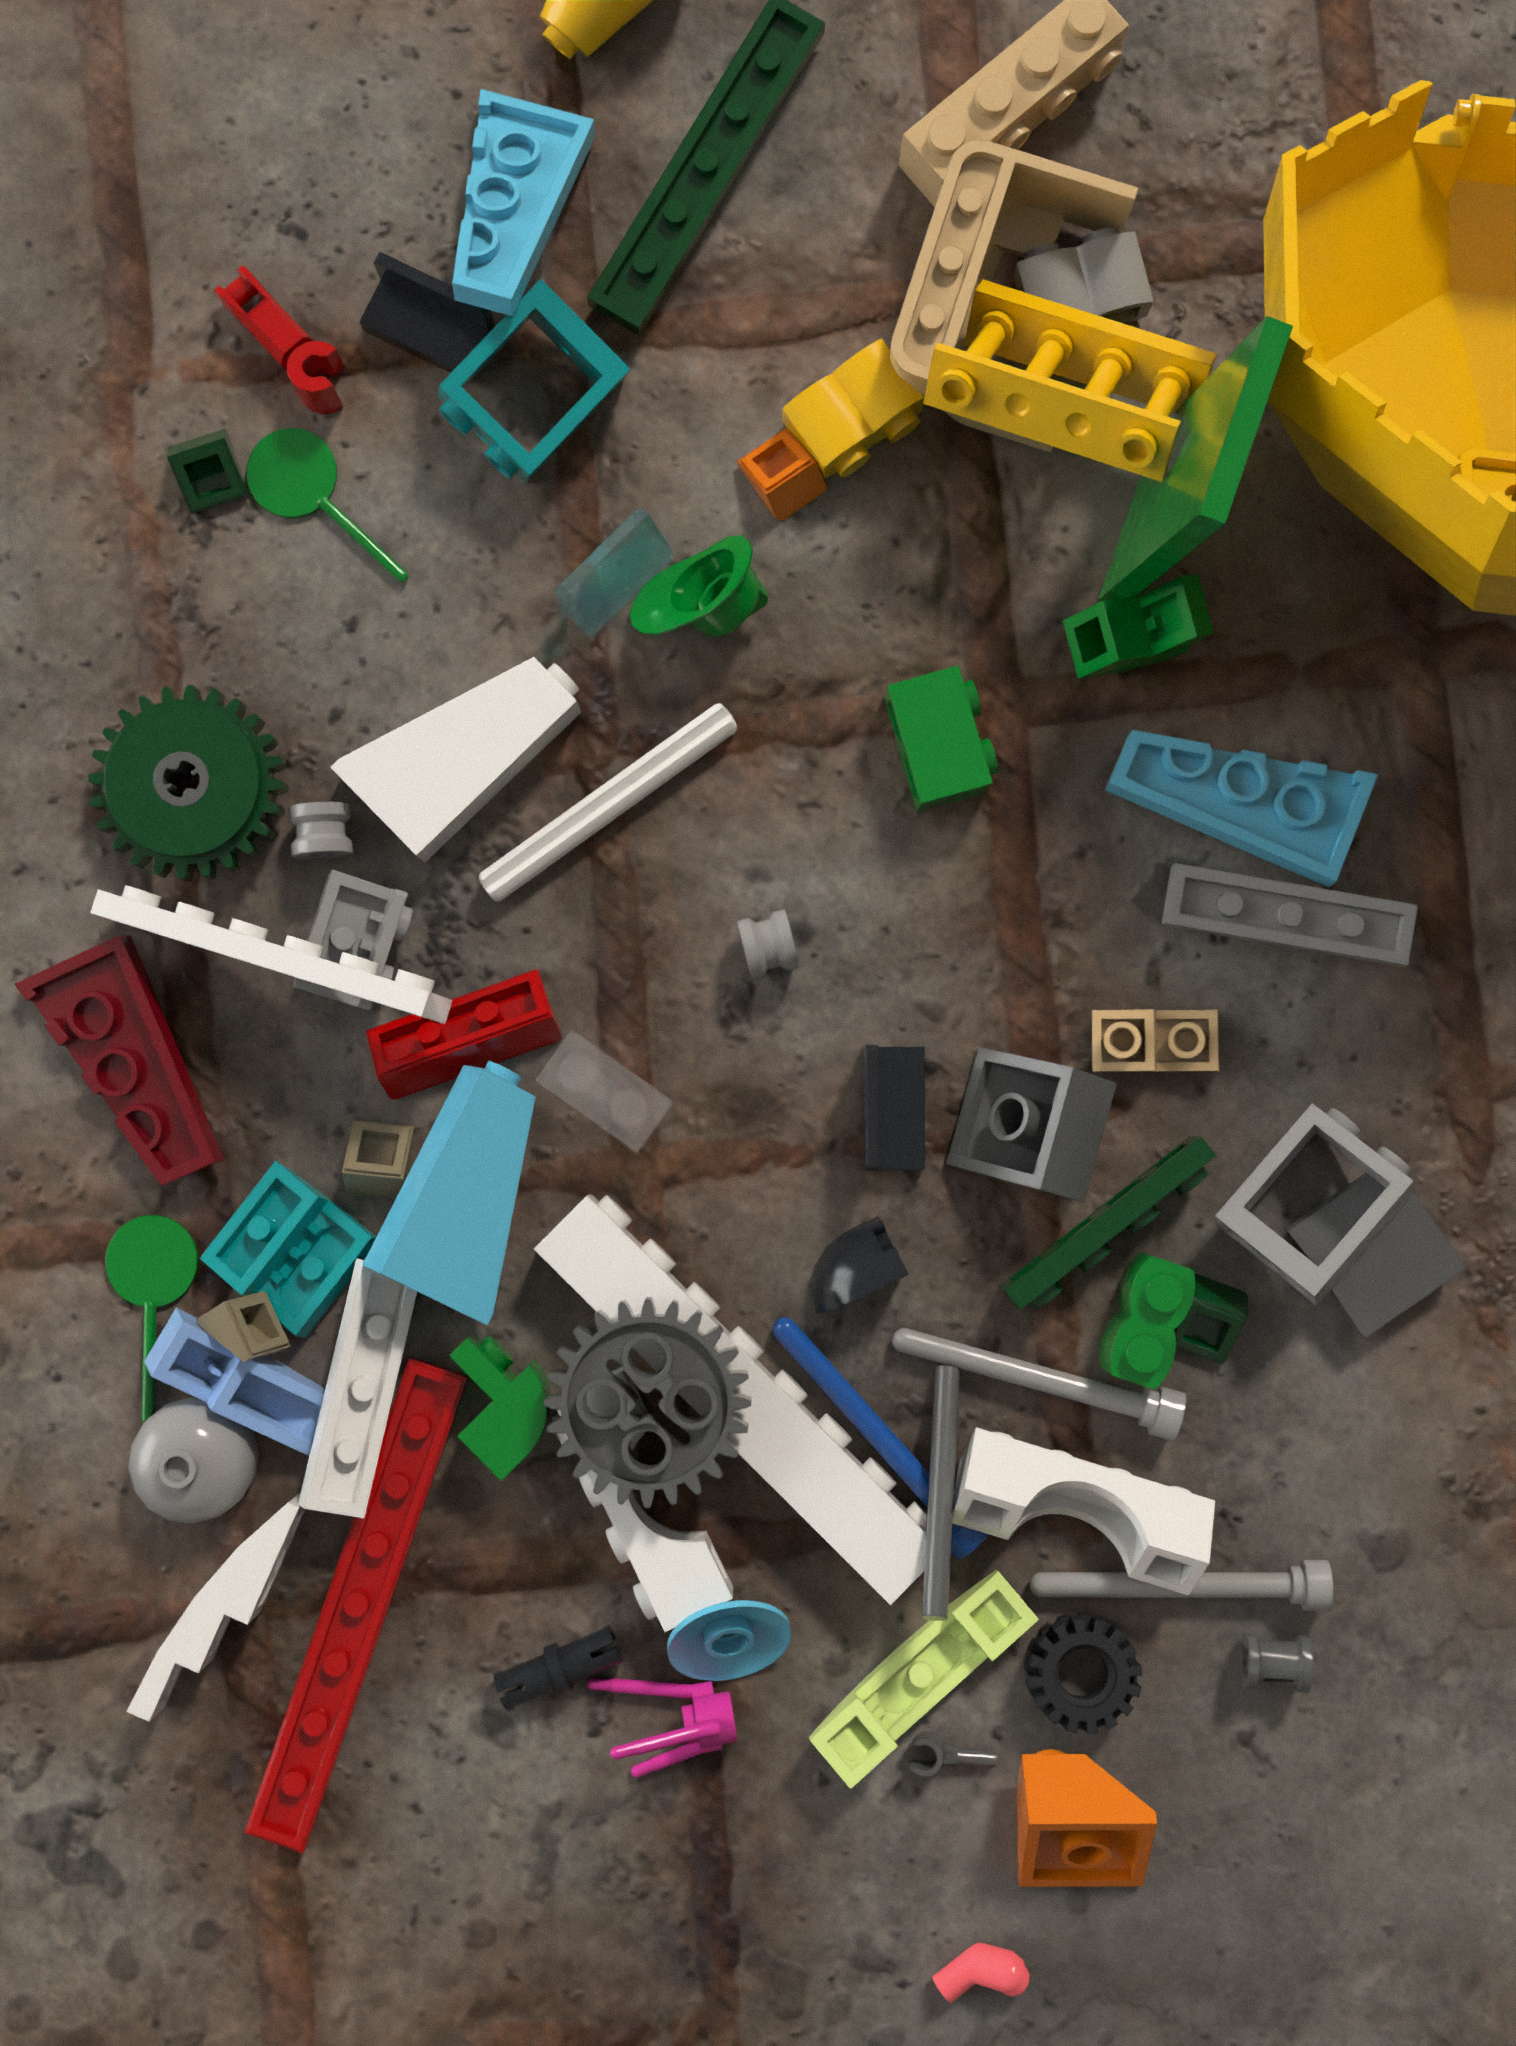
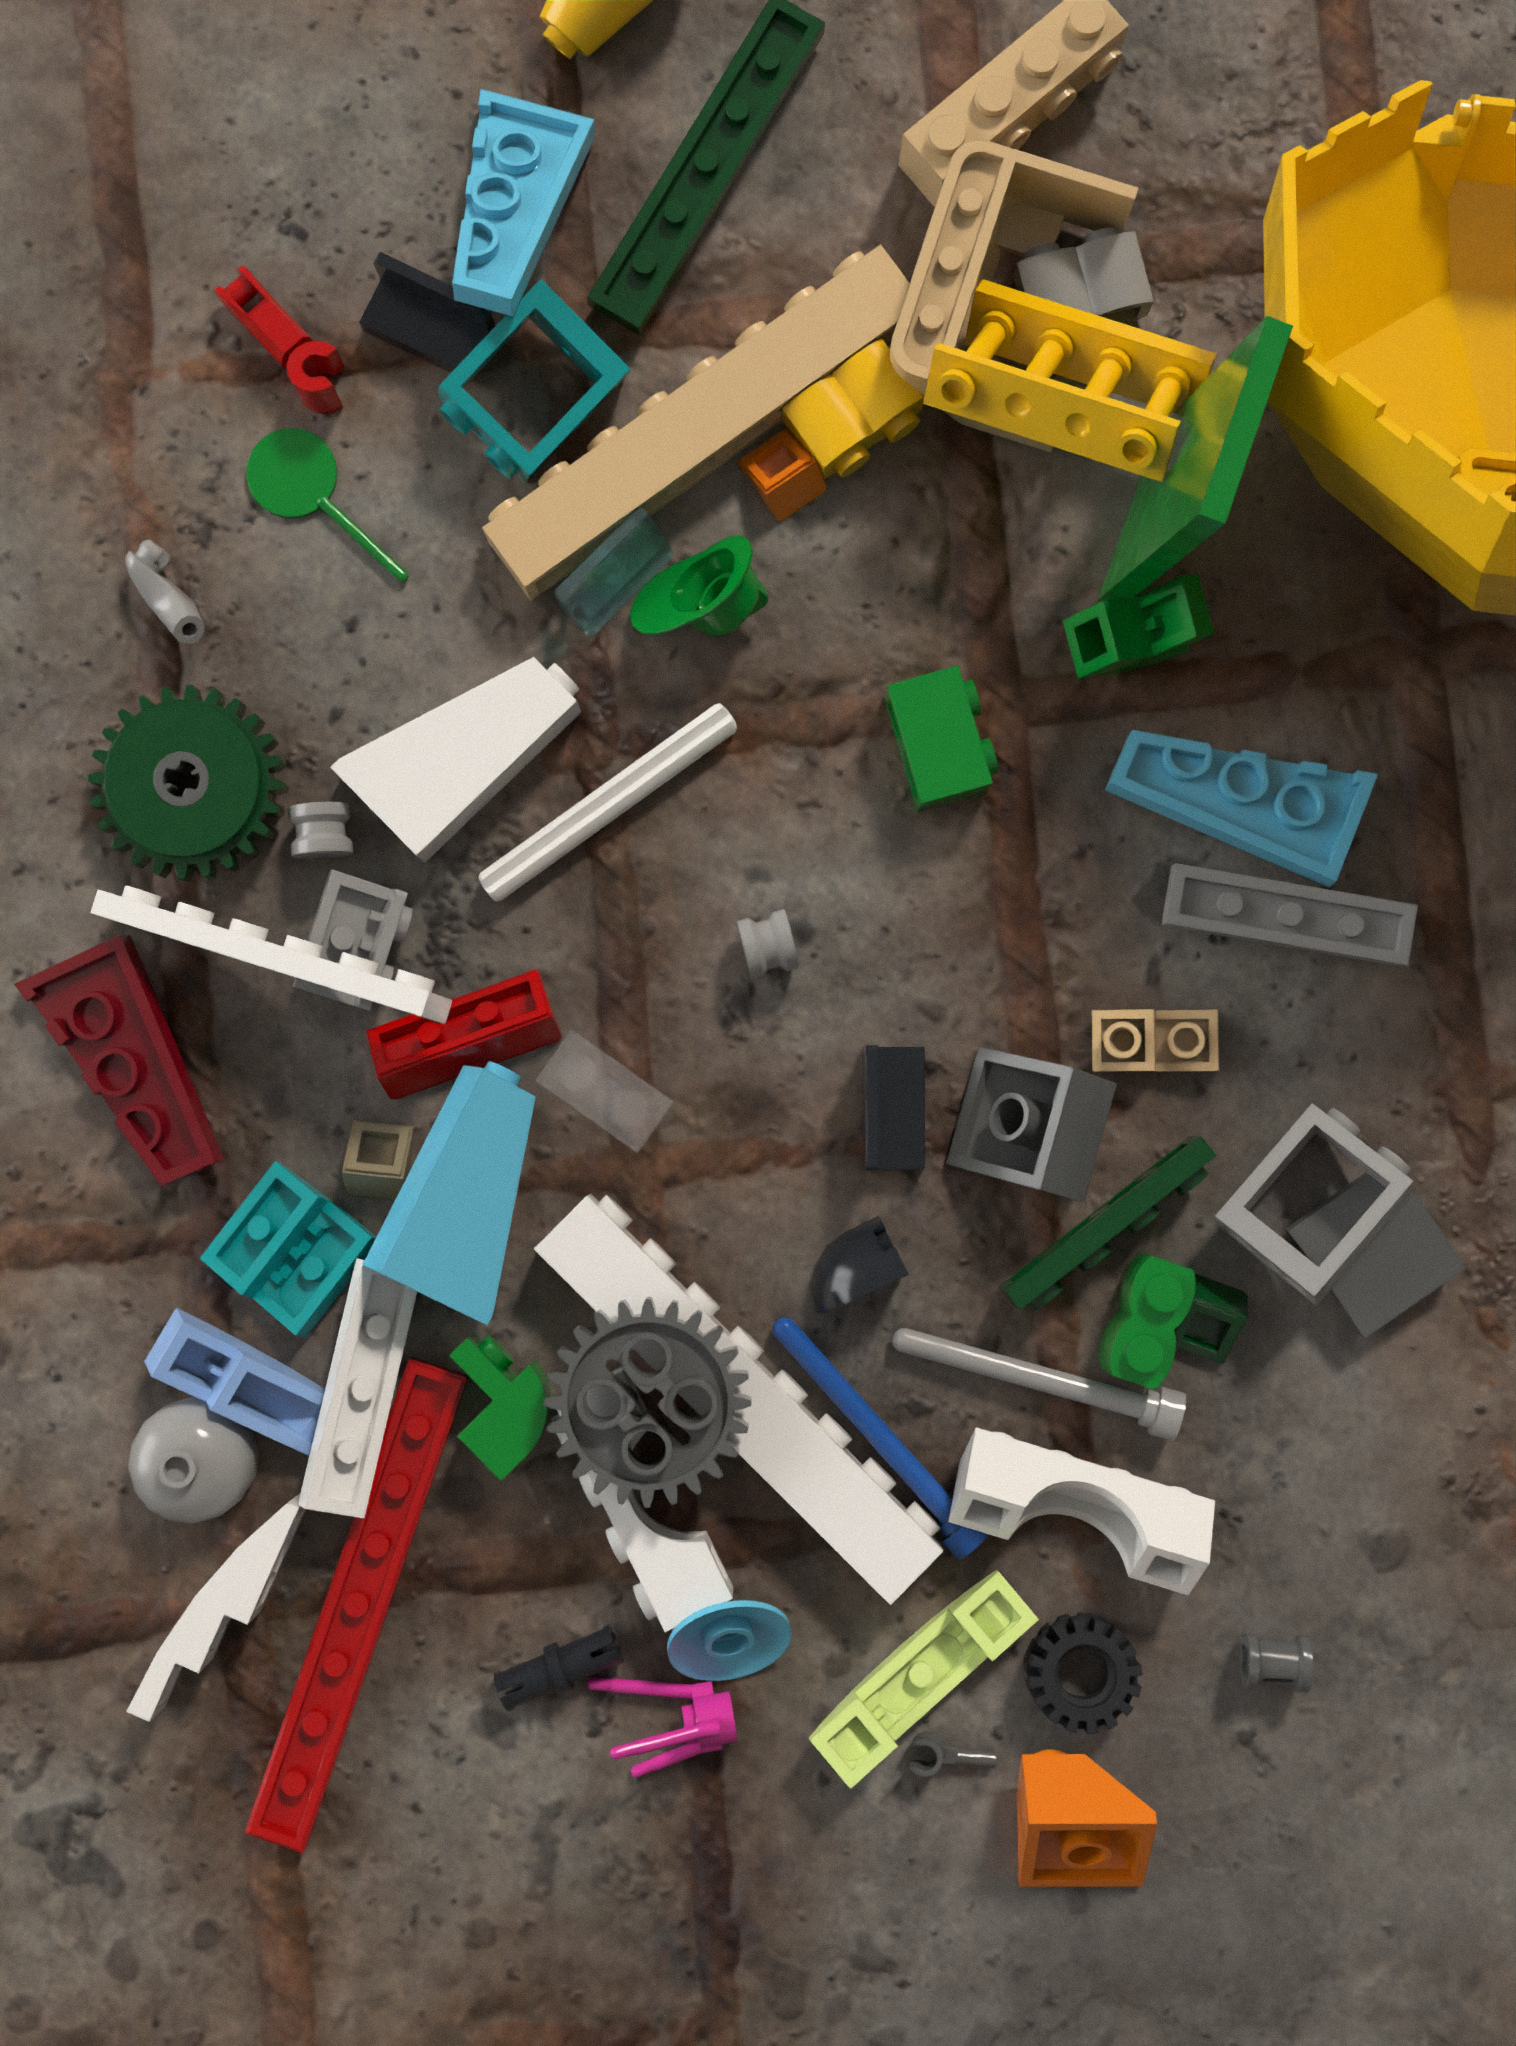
green piece [105,1215,199,1423] -> none
dark green slope [167,429,248,514] -> none
dark tan slope [196,1291,290,1362] -> none
dark grey bar [922,1366,960,1621] -> none
coral arm [932,1942,1030,2003] -> none
light grey piece [1029,1560,1333,1611] -> none
none -> light grey arm [125,540,205,645]
none -> tan brick [482,244,910,601]

